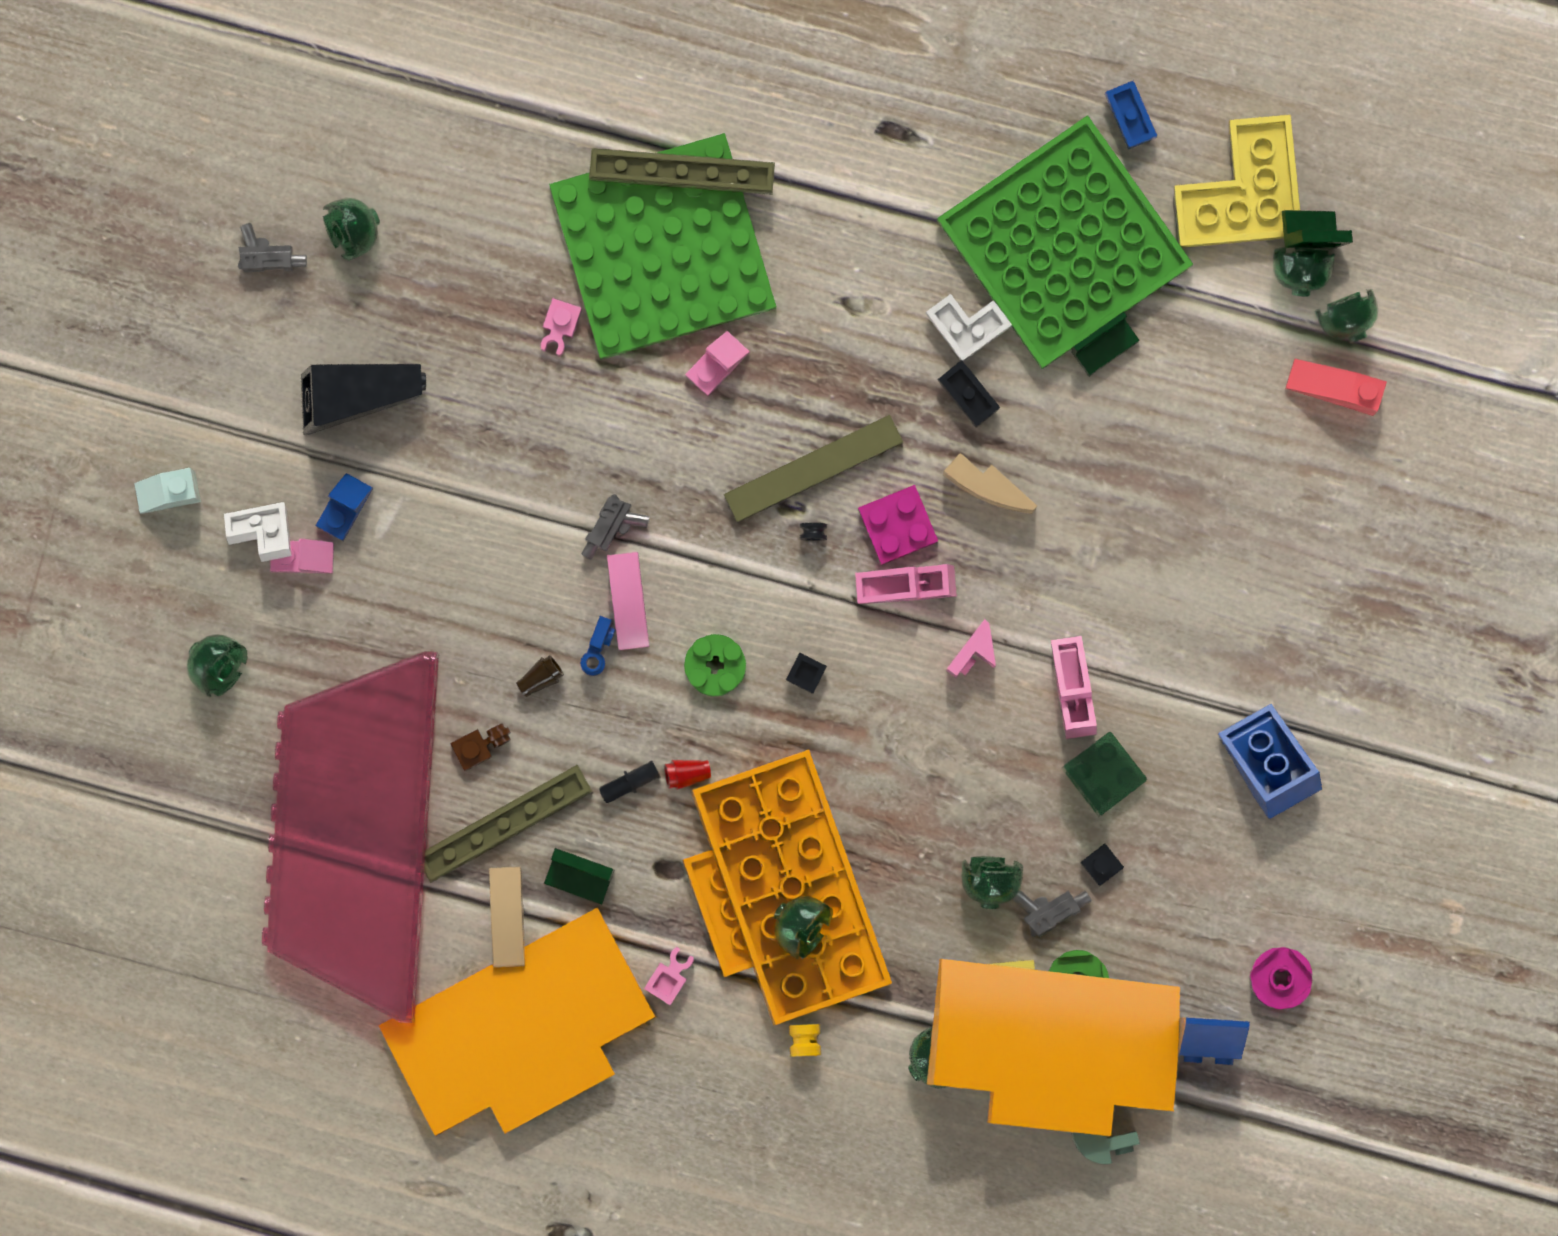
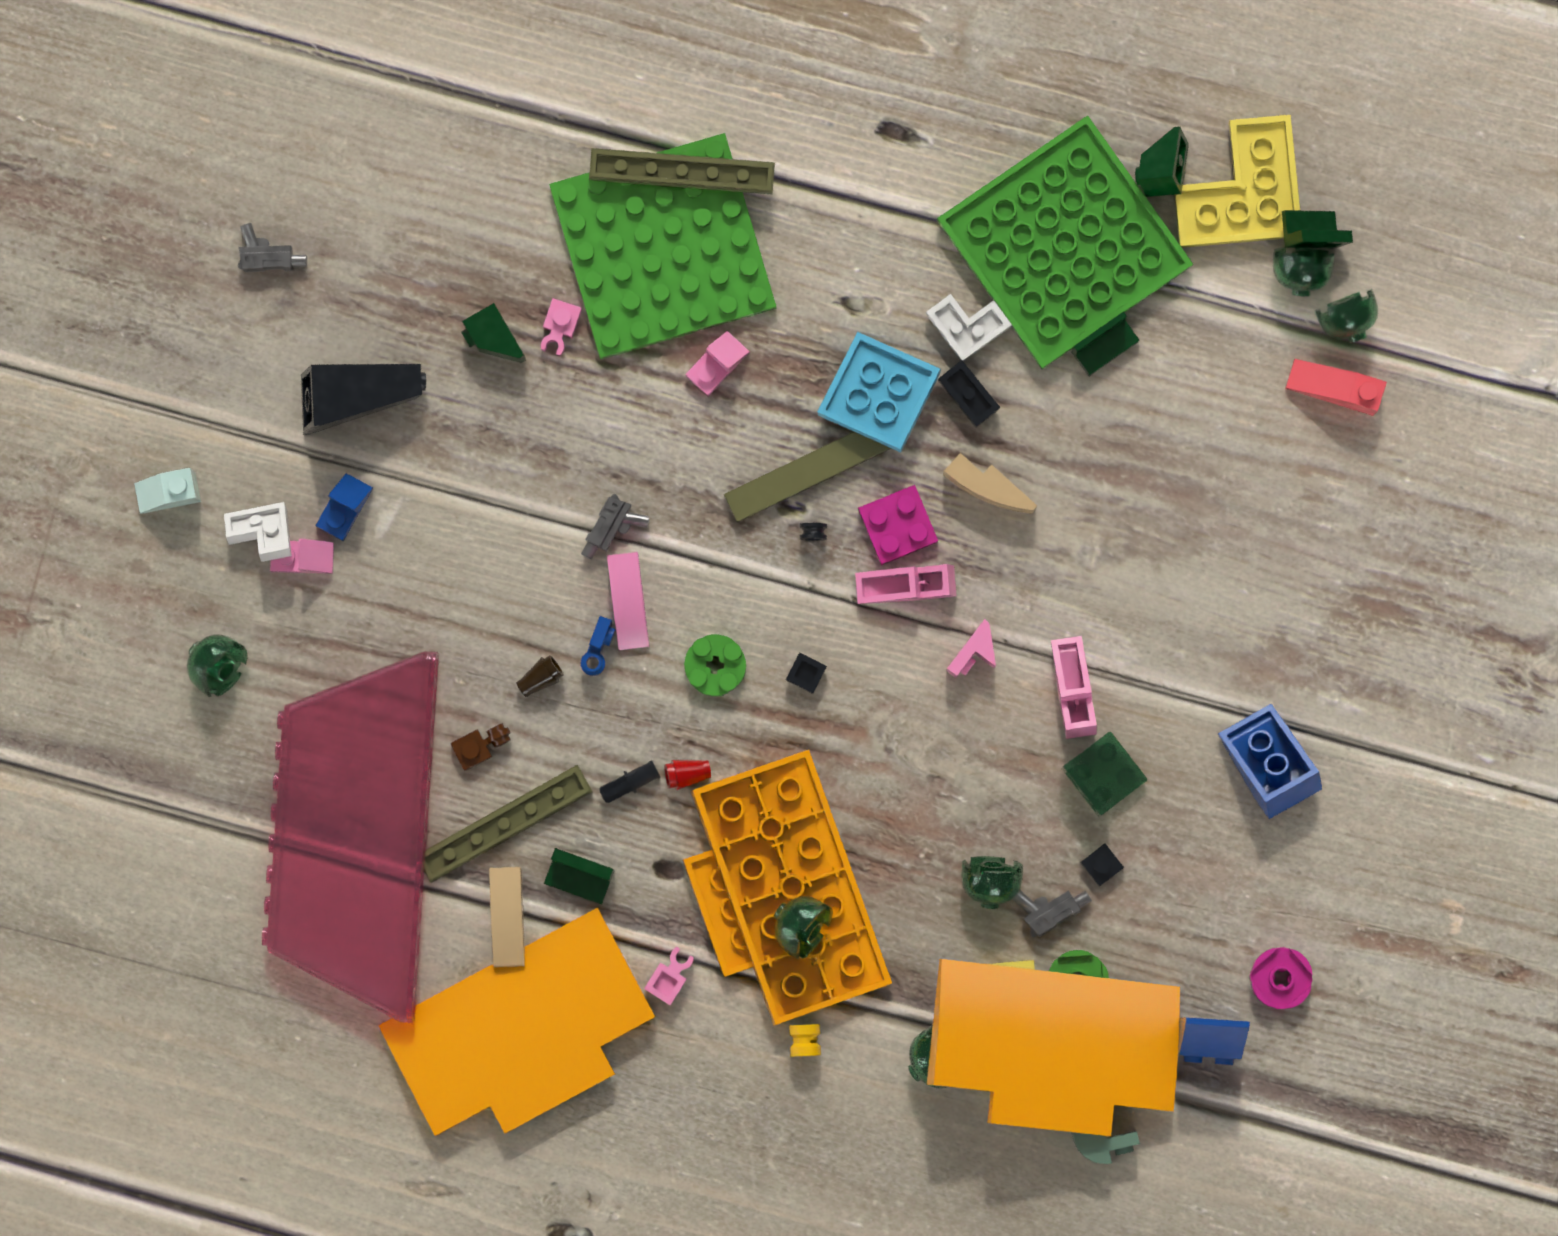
clear green cylinder [323,197,380,261] -> none
blue plate [1105,80,1157,150] -> none
none -> dark green slope [461,303,526,363]
none -> medium azure plate [817,332,941,453]
none -> dark green slope [1135,126,1189,197]

